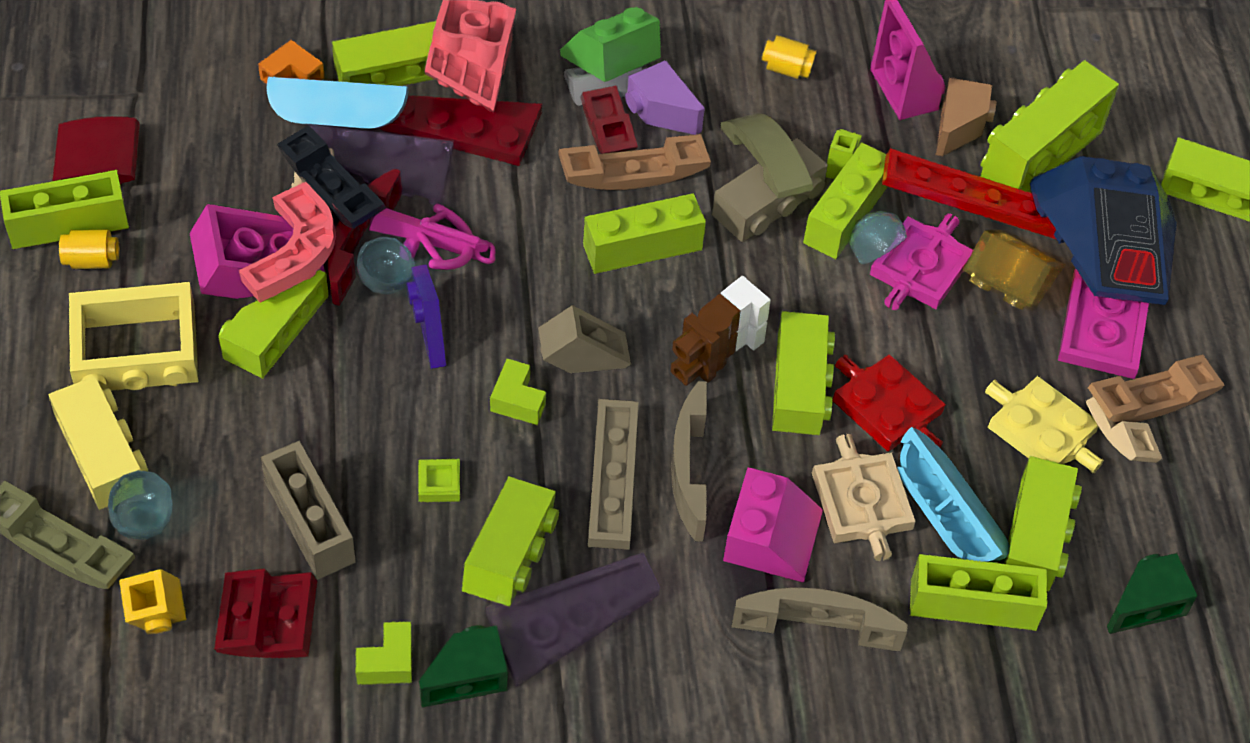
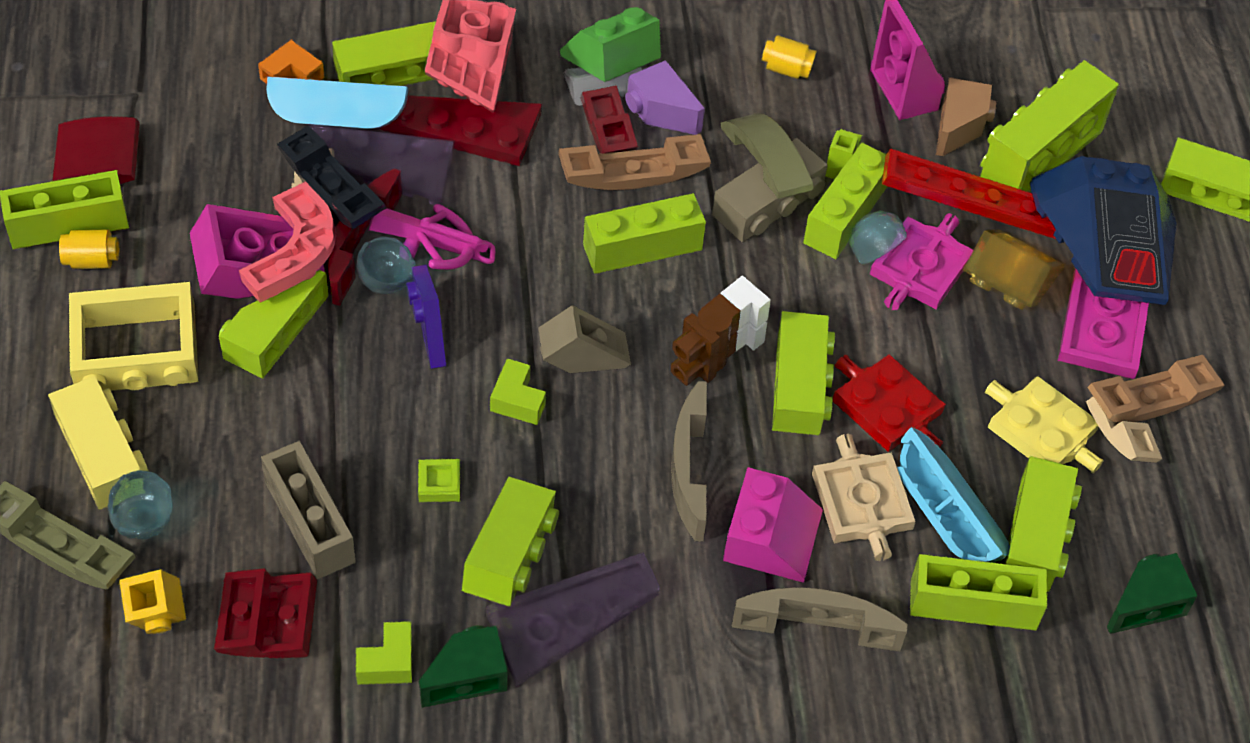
dark tan plate [588,399,639,550] -> none

